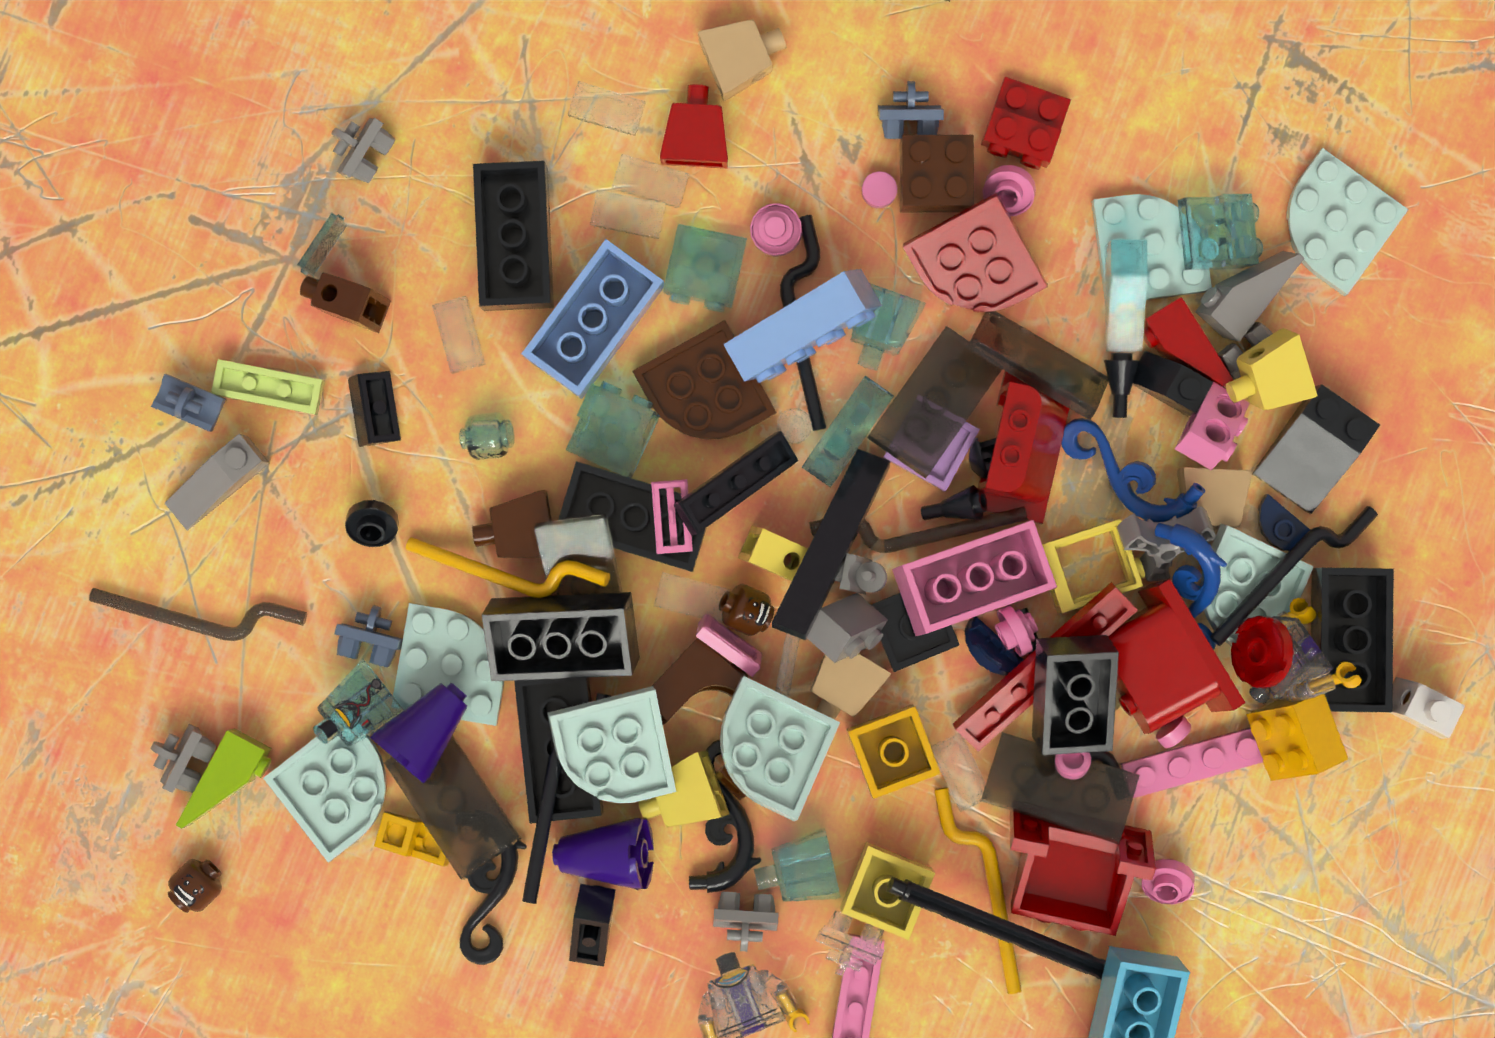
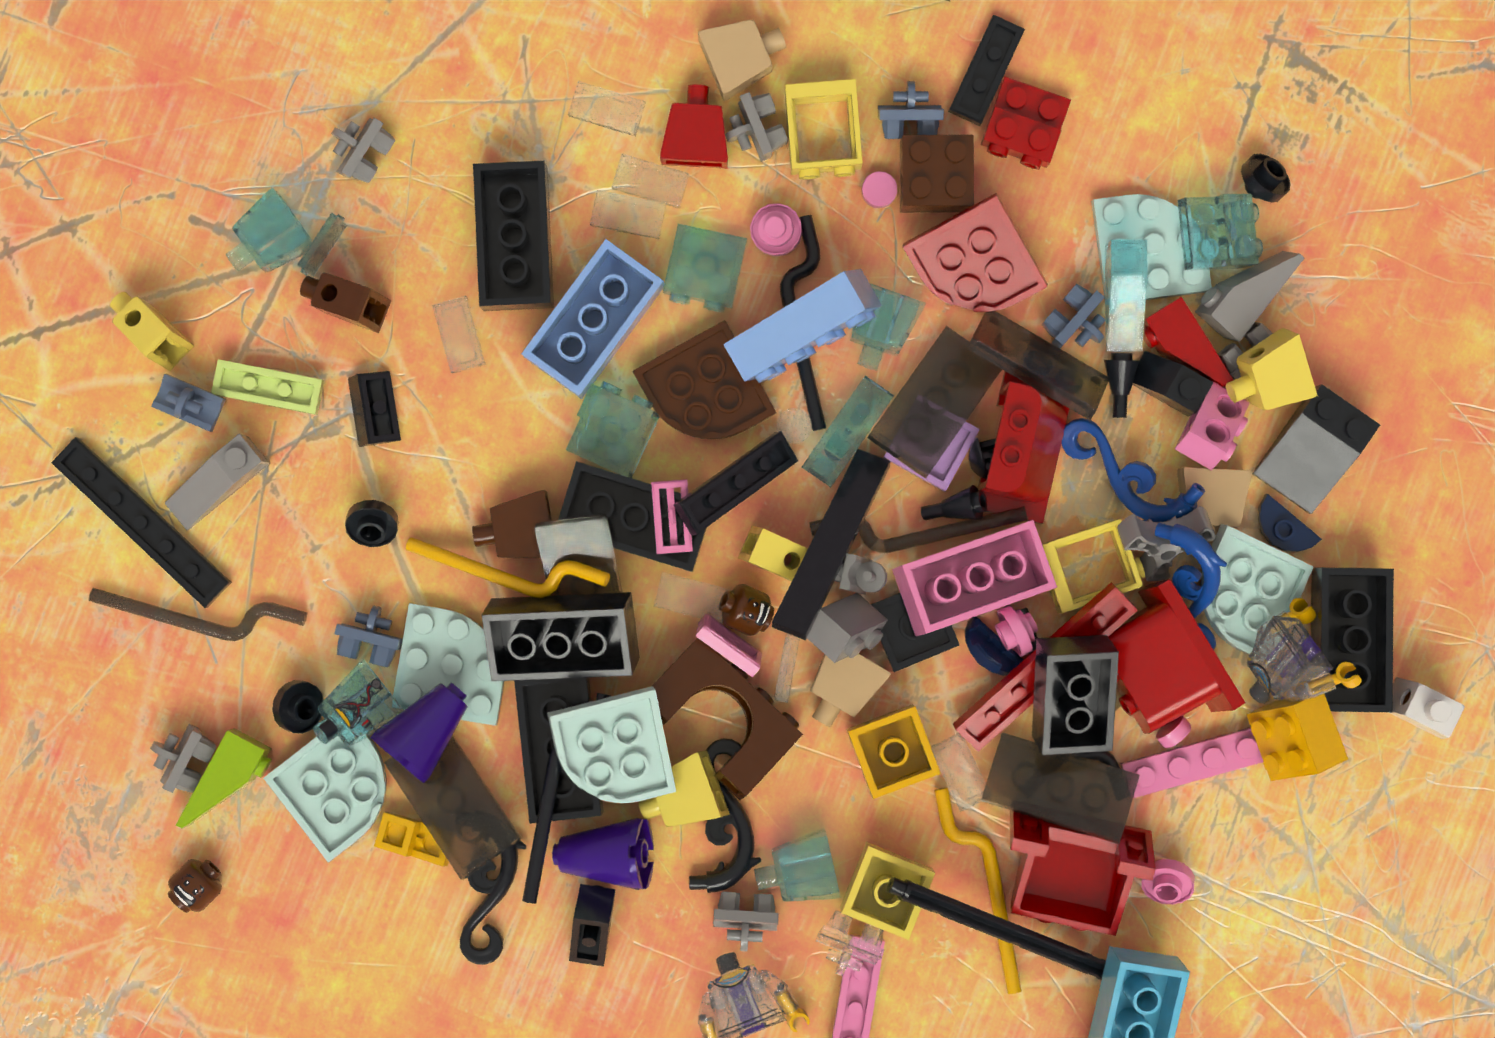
clear light blue head [459,412,514,460] -> none
light aqua plate [720,676,840,822] -> none
bright pink plate [983,165,1036,216] -> none
bright pink tile [1054,752,1091,780] -> none
black piece [1210,506,1378,646] -> none
red tile [1231,616,1294,688] -> none
light aqua plate [1286,148,1409,296] -> none
none -> black tile [51,437,232,608]
none -> light yellow torso [110,292,194,371]
none -> clear light blue torso [225,188,318,272]
none -> black plate [272,680,324,734]
none -> light grey hips [725,92,788,162]
none -> light yellow window [784,79,863,180]
none -> black tile [948,15,1025,126]
none -> sand blue hips [1042,284,1105,350]
none -> black plate [1241,153,1291,203]

